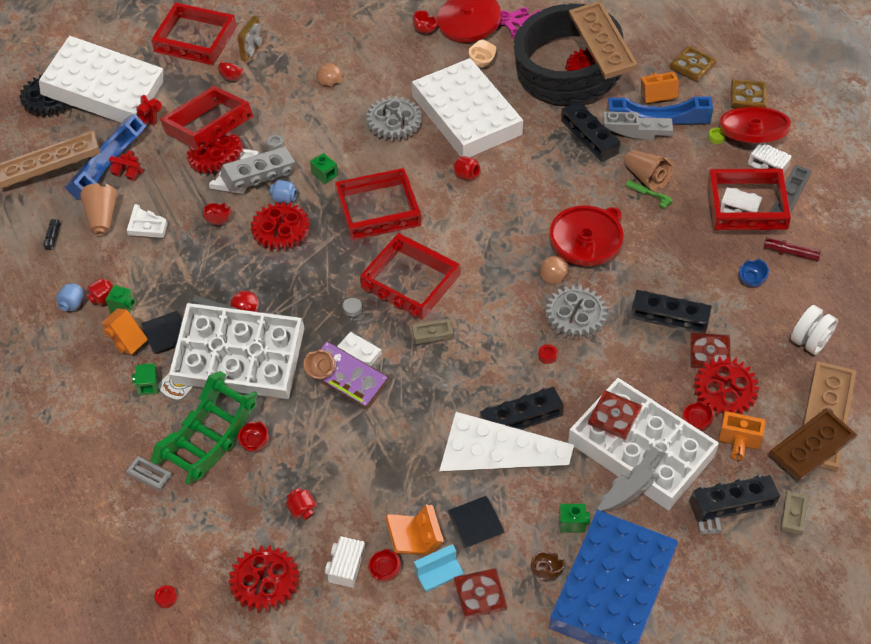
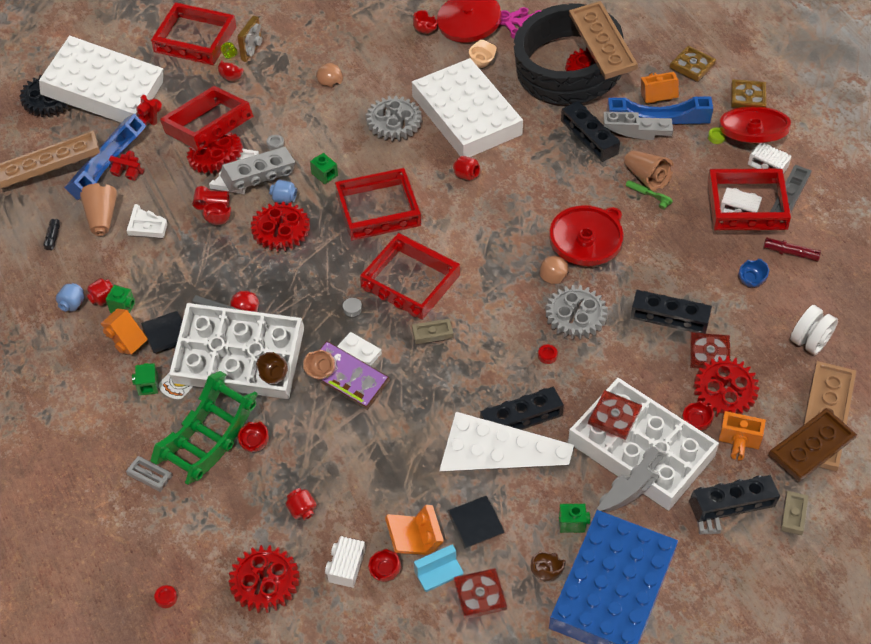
none -> red piece [192,186,230,210]
none -> clear neon green bush [220,42,237,59]
none -> reddish brown hair [256,352,288,384]

